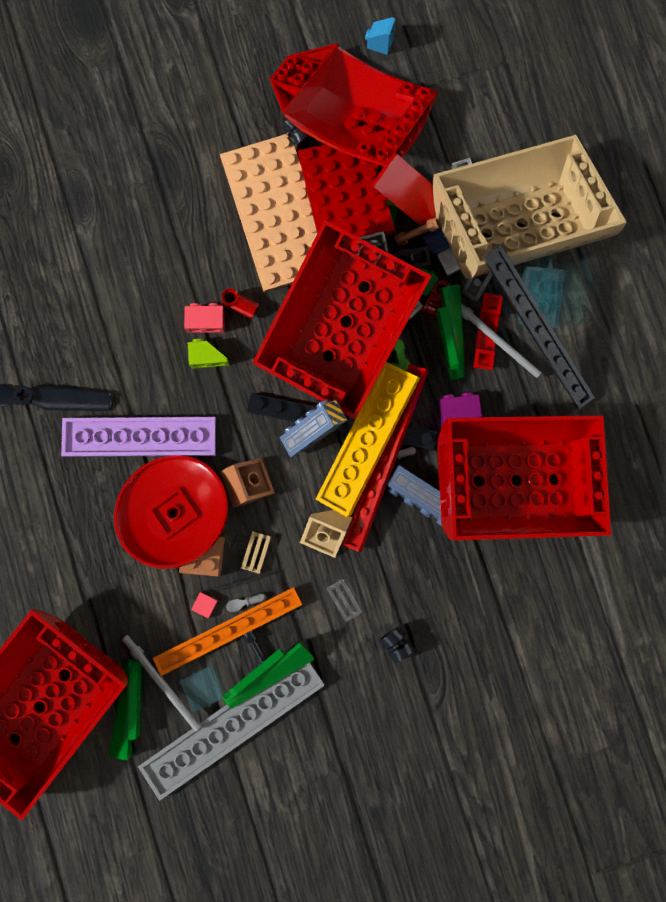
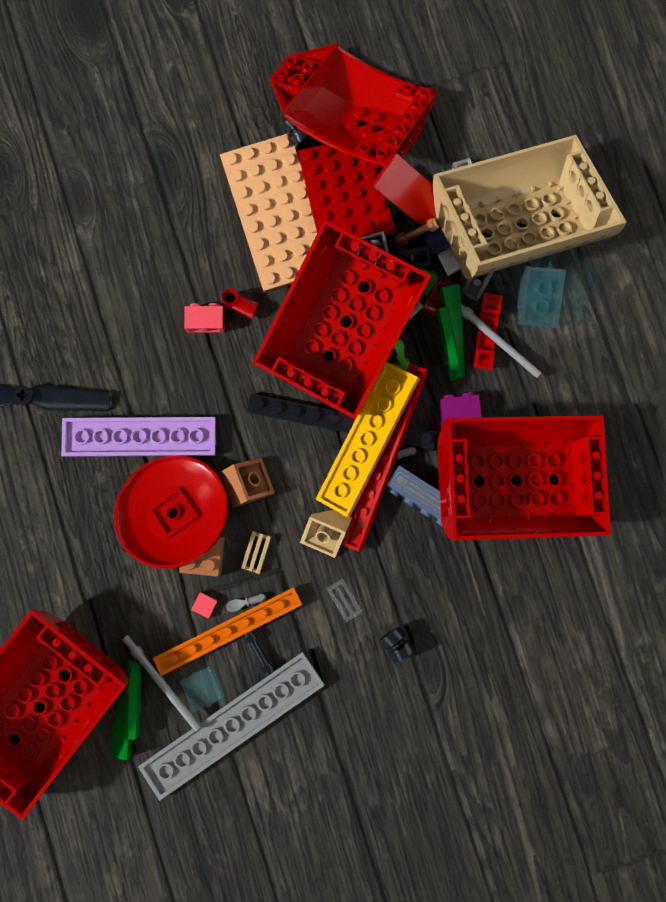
lime slope [188,339,229,369] -> none
green wedge [221,641,314,709] -> none
sand blue brick [279,400,347,457] -> none
dark azure slope [365,17,395,55] -> none
black plate [481,244,595,409] -> none

